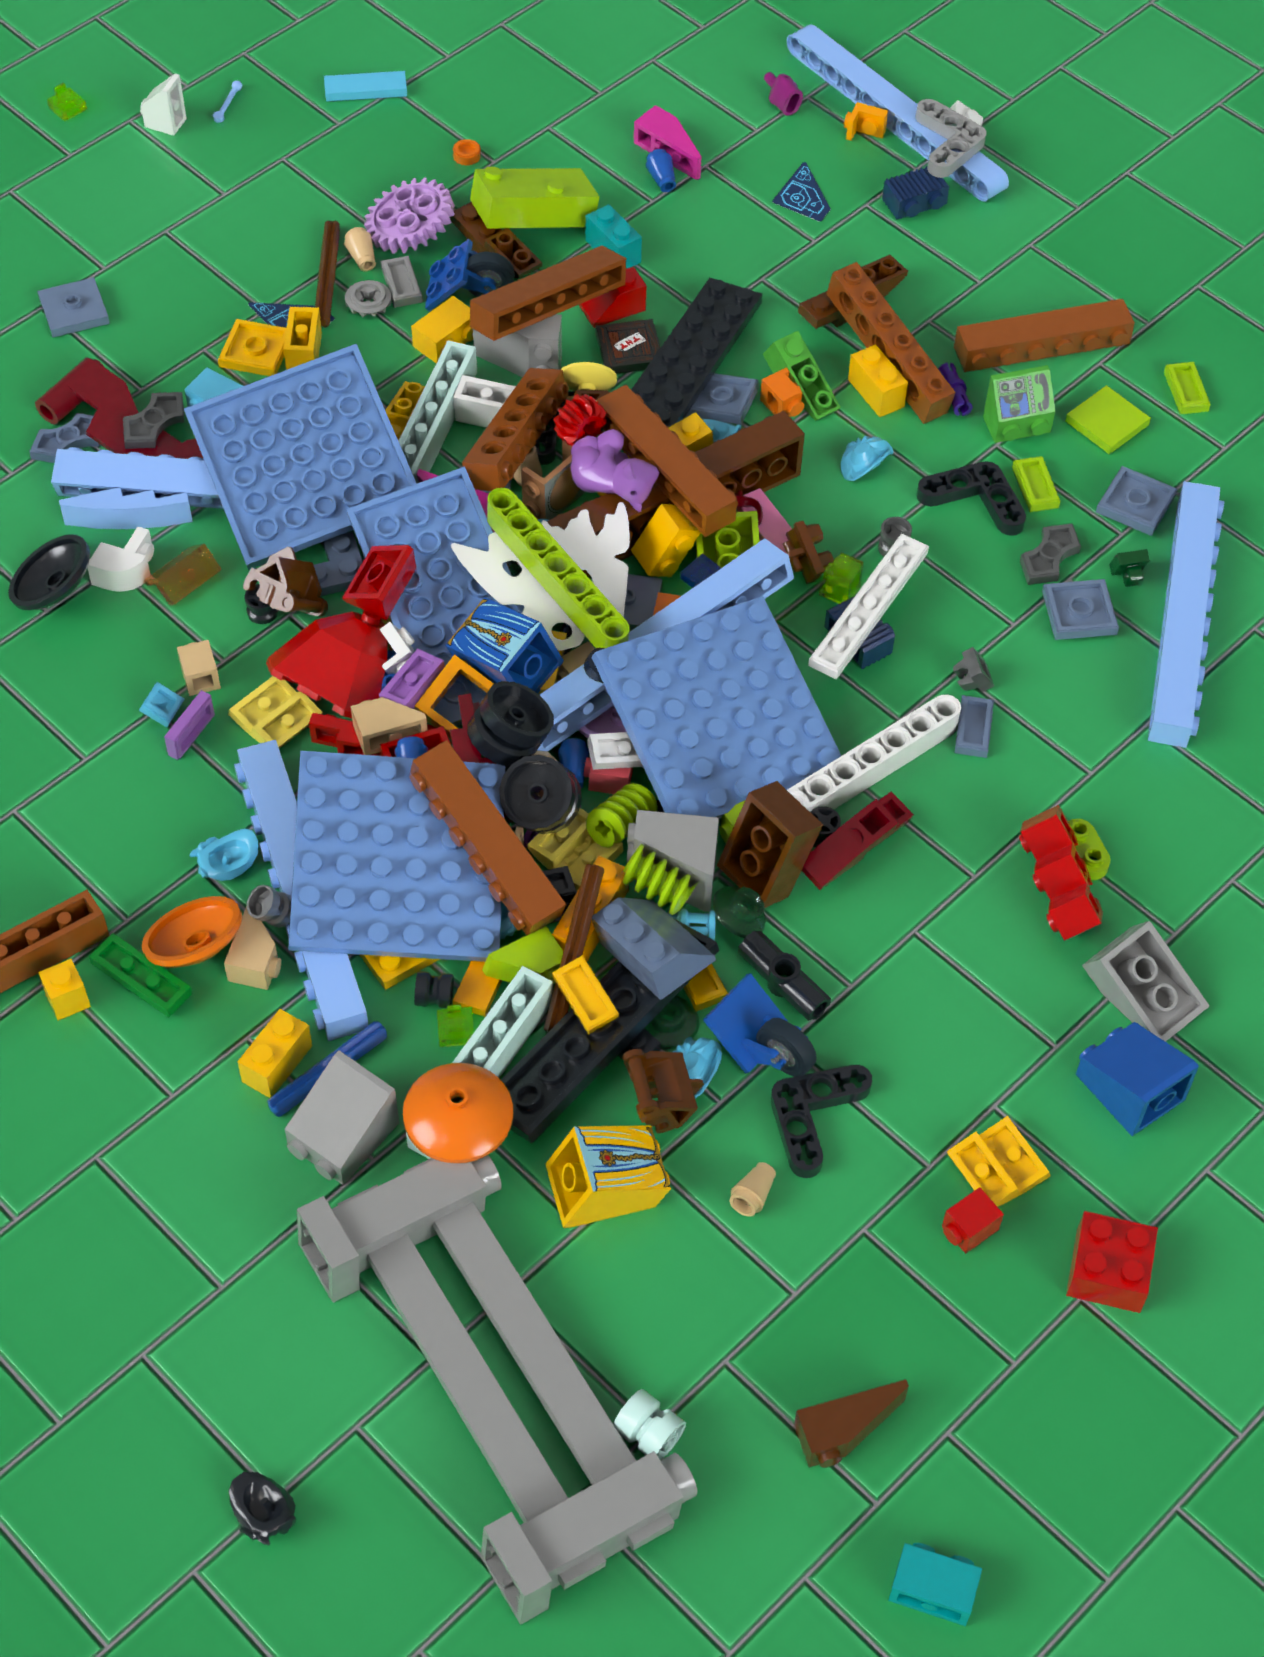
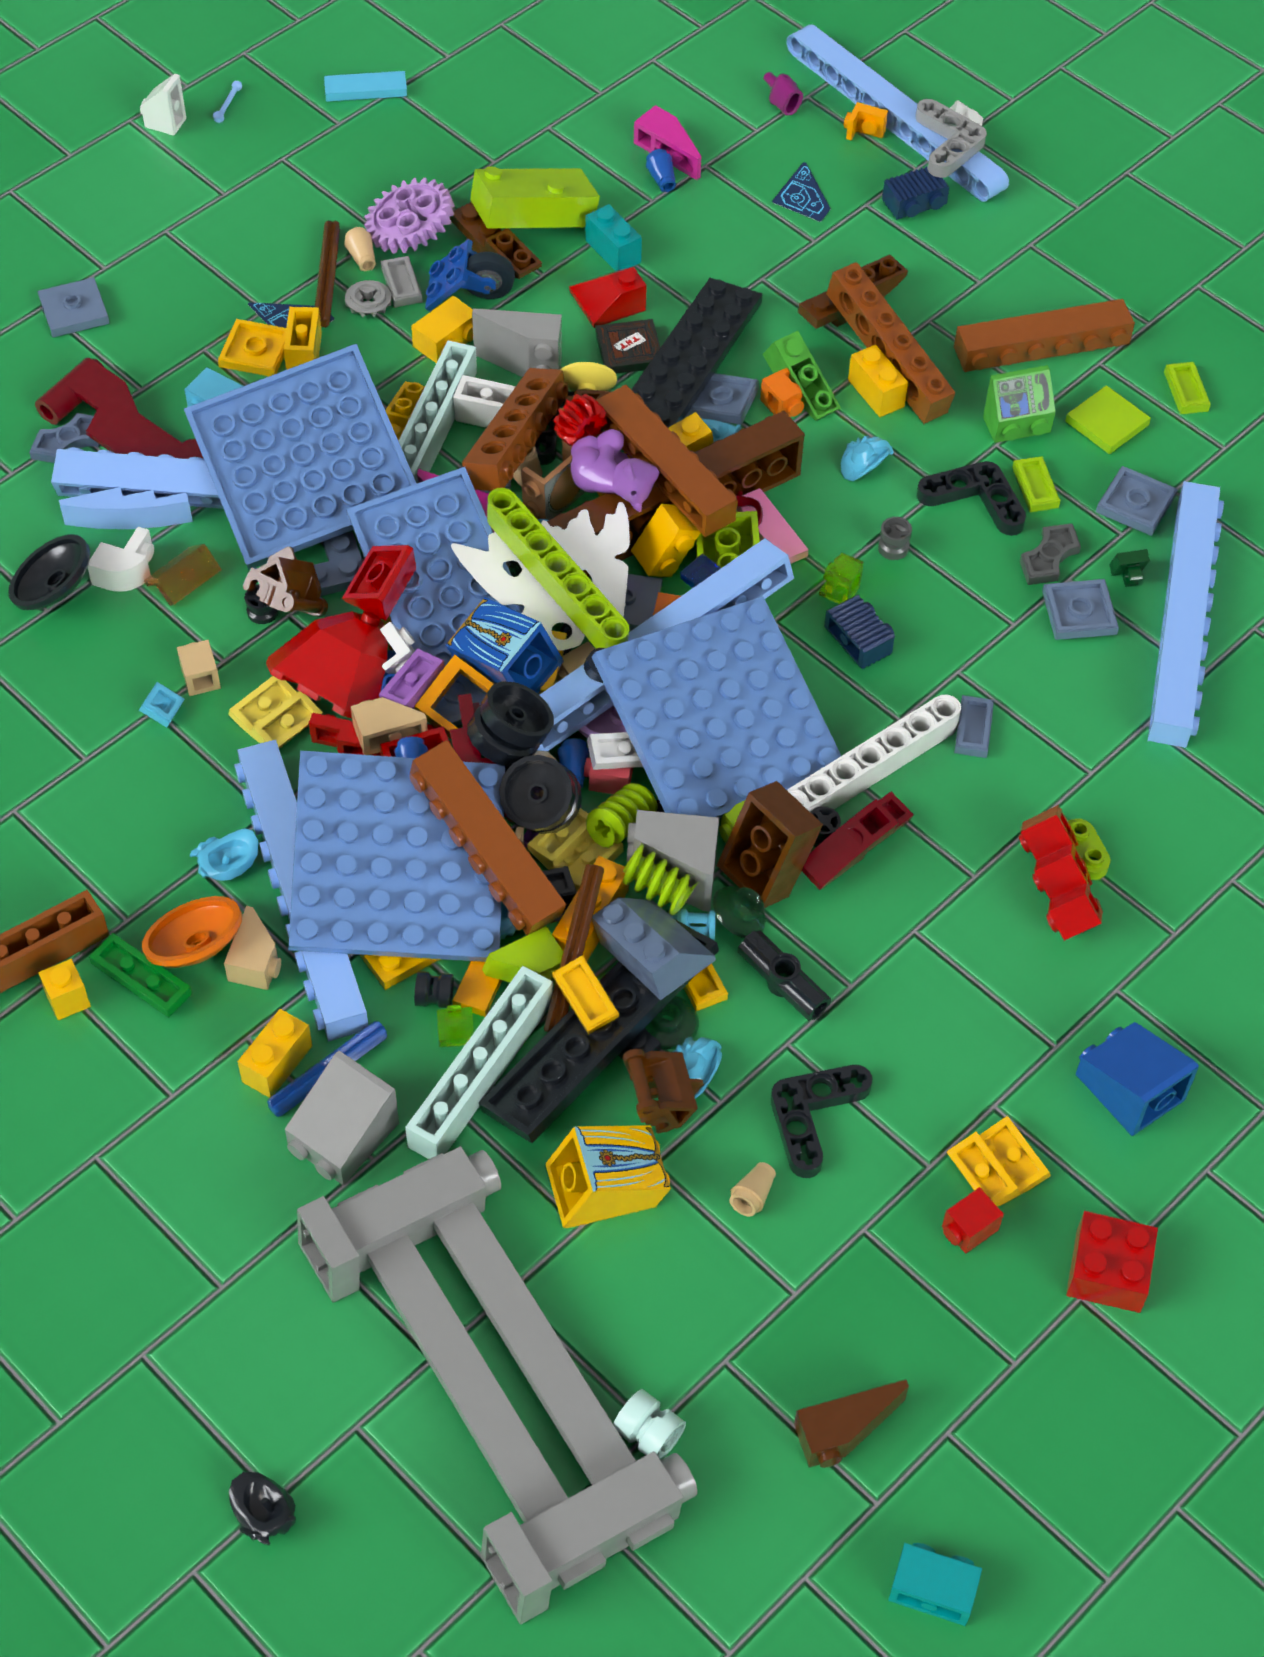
clear neon green tile [47,82,87,122] -> none
dark grey tile [123,392,184,449] -> none
medium lavender tile [164,690,215,760] -> none
flat silver wheel [247,885,291,928] -> none
orange dish [403,1063,513,1163] -> none
orange tile [453,139,481,166] -> none
dark orange brick [470,245,626,341] -> none
blue plate [703,973,817,1077] -> none
reddish brown hips [783,520,835,584] -> none
white tile [808,533,929,680] -> none
dark purple pin [938,362,973,416] -> none
flat silver tile [953,647,994,692] -> none
light grey slope [1082,921,1209,1042] -> none

